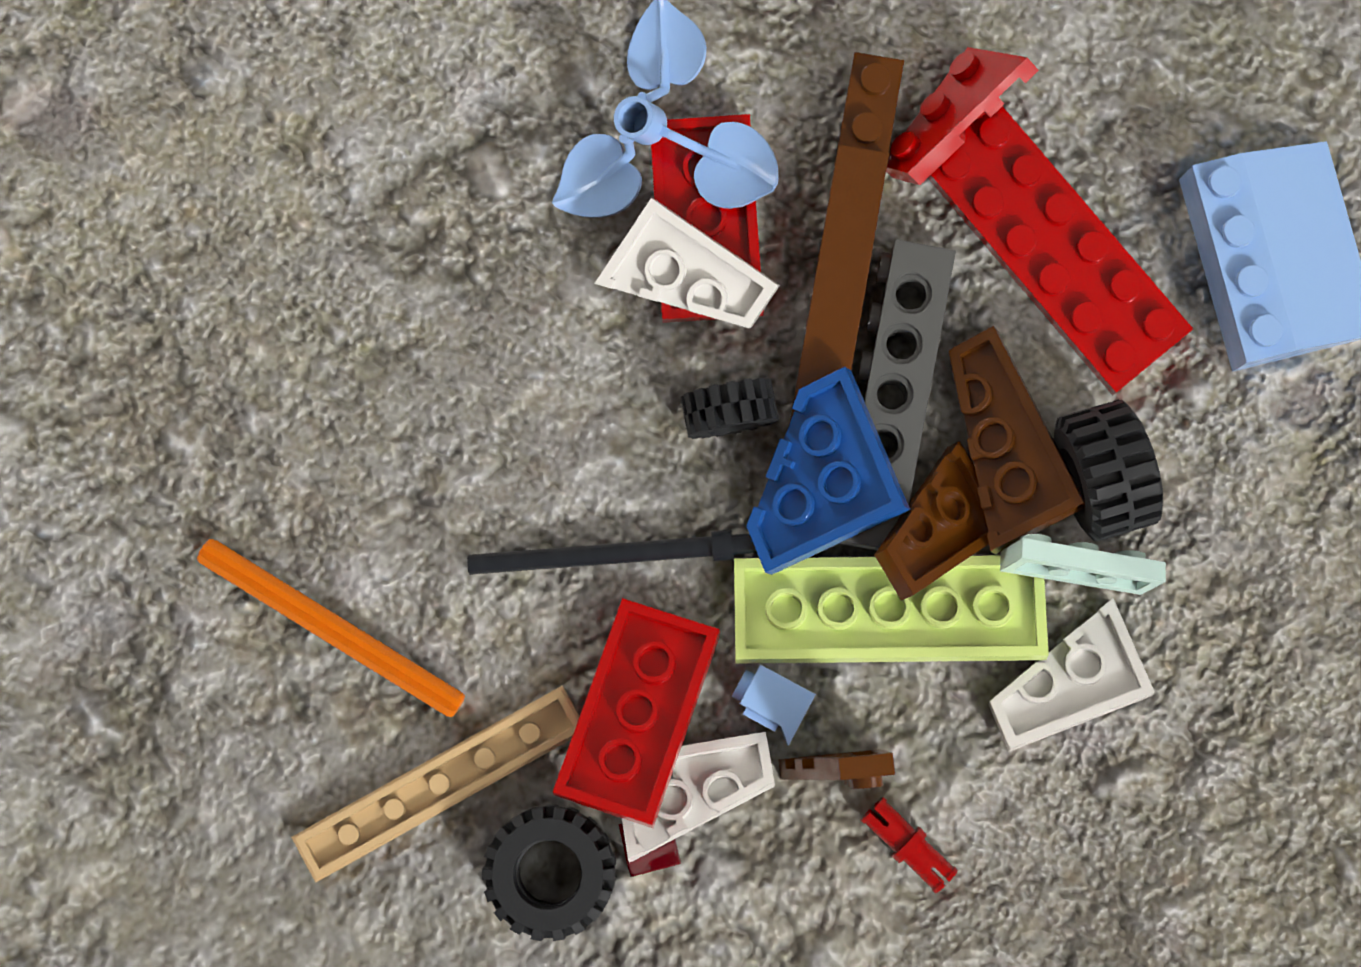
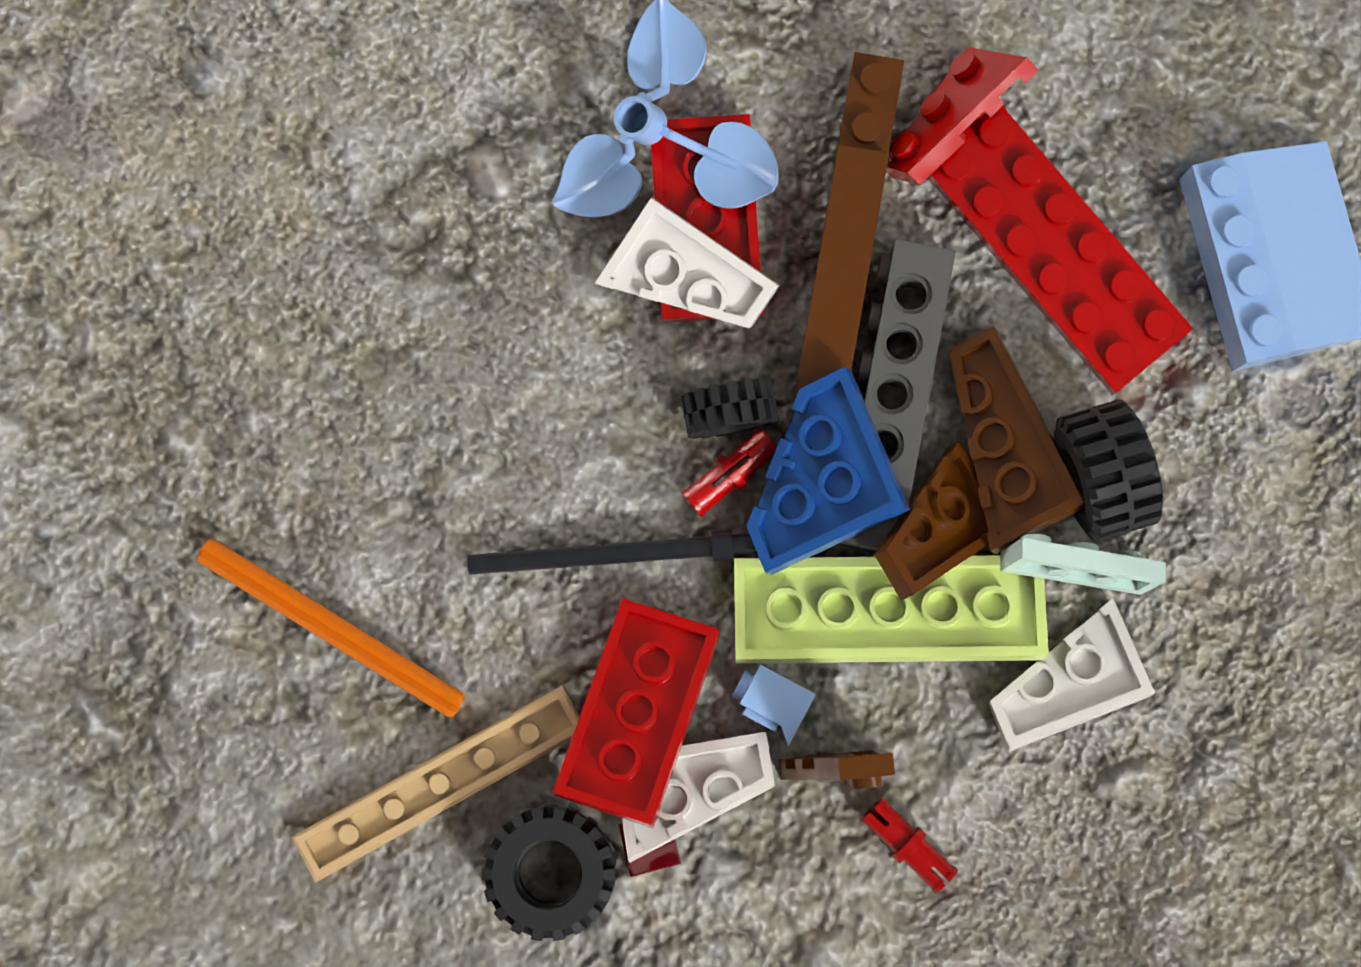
none -> red pin [681,428,777,517]

